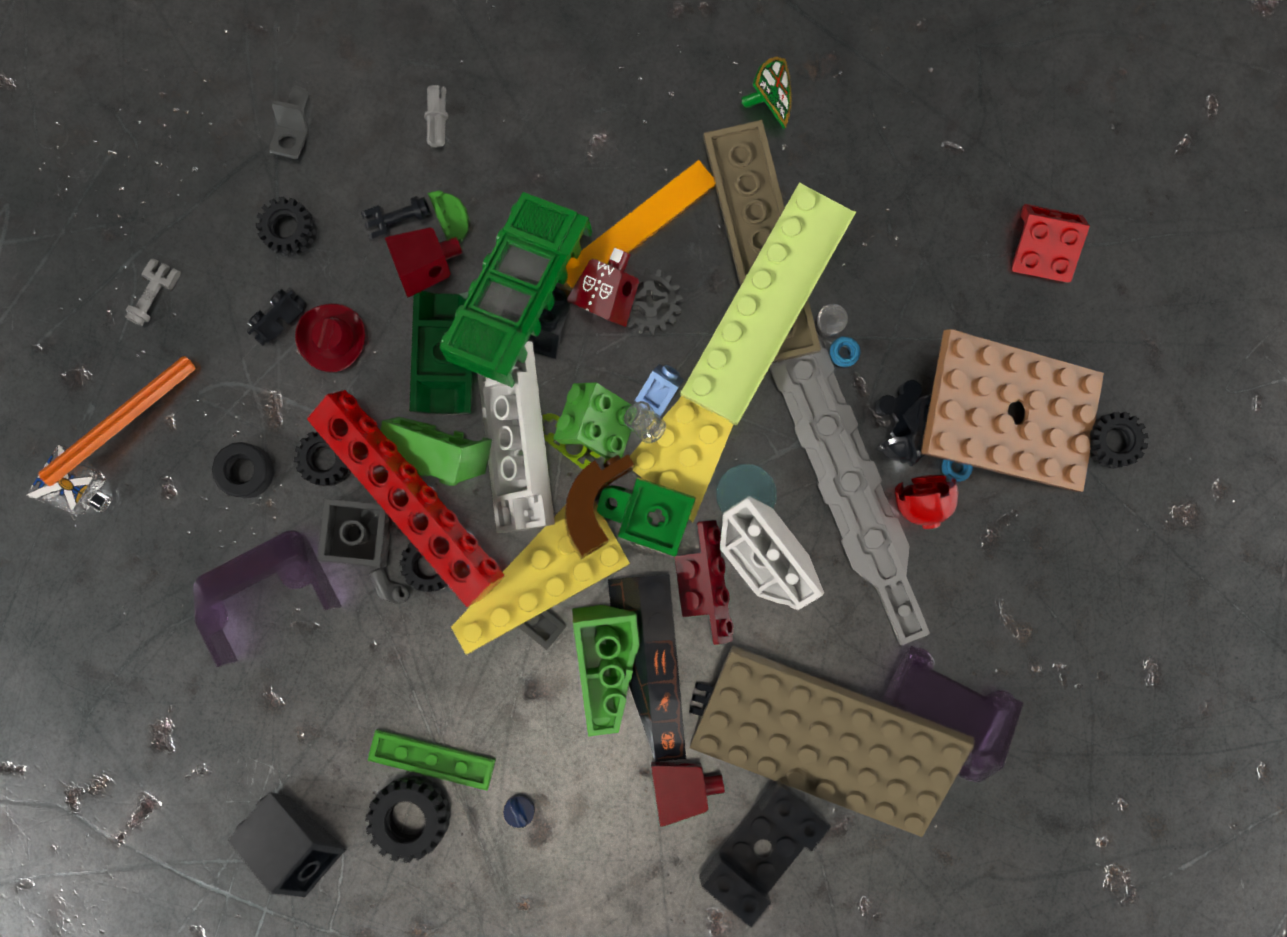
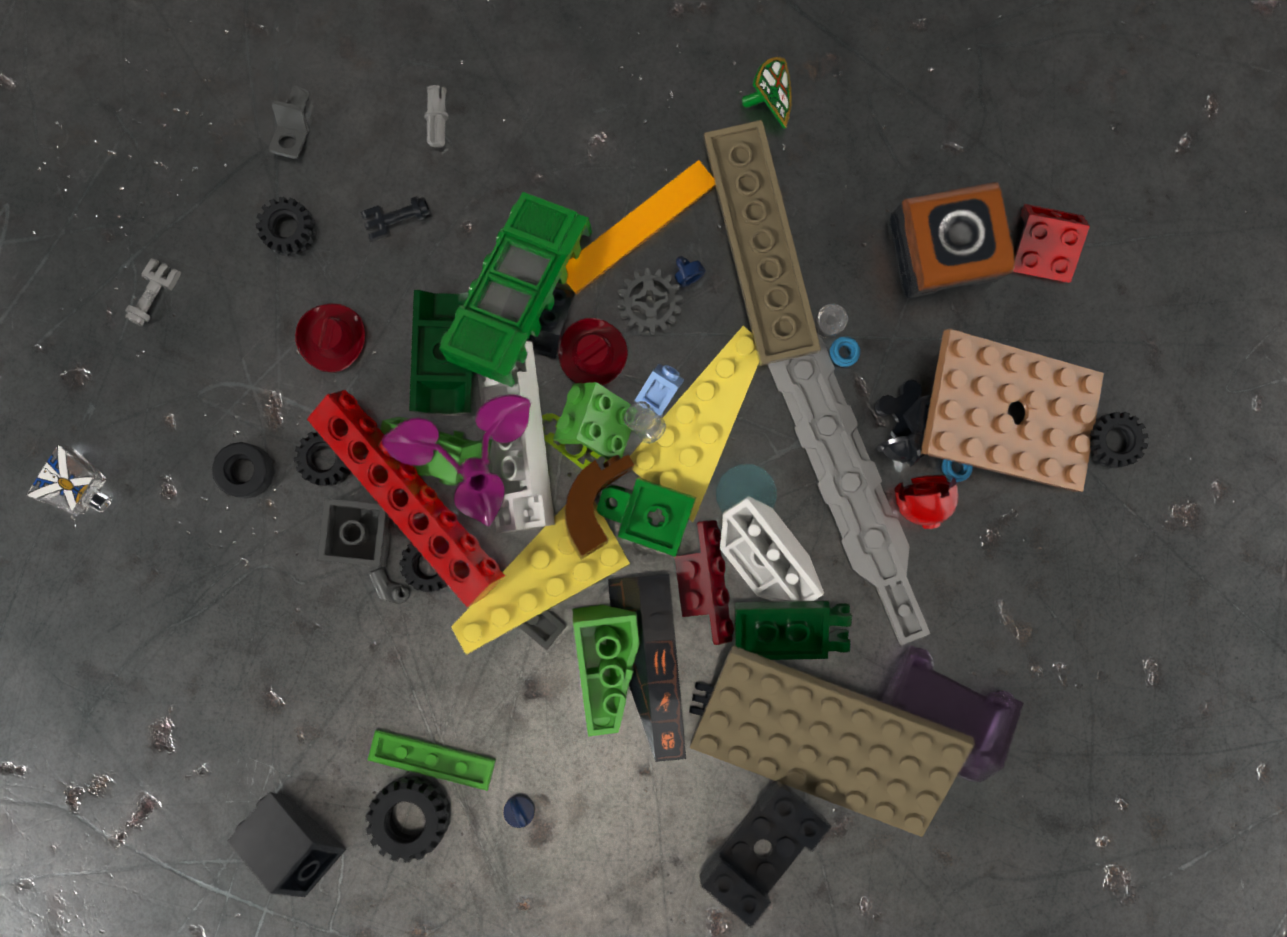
orange axle [38,356,195,486] -> none
clear purple windscreen [193,530,342,667] -> none
black hinge [247,287,306,346] -> none
dark red torso [385,227,463,298] -> none
bright green tile [428,191,470,244] -> none
dark red torso [567,247,639,327] -> none
dark red torso [651,762,725,827] -> none
yellowish green plate [680,182,856,425] -> none
none -> magenta plant [382,395,531,527]
none -> dark red hat [558,318,628,385]
none -> dark blue tile [674,256,706,287]
none -> dark green tile [735,601,852,660]
none -> piece [890,182,1015,298]

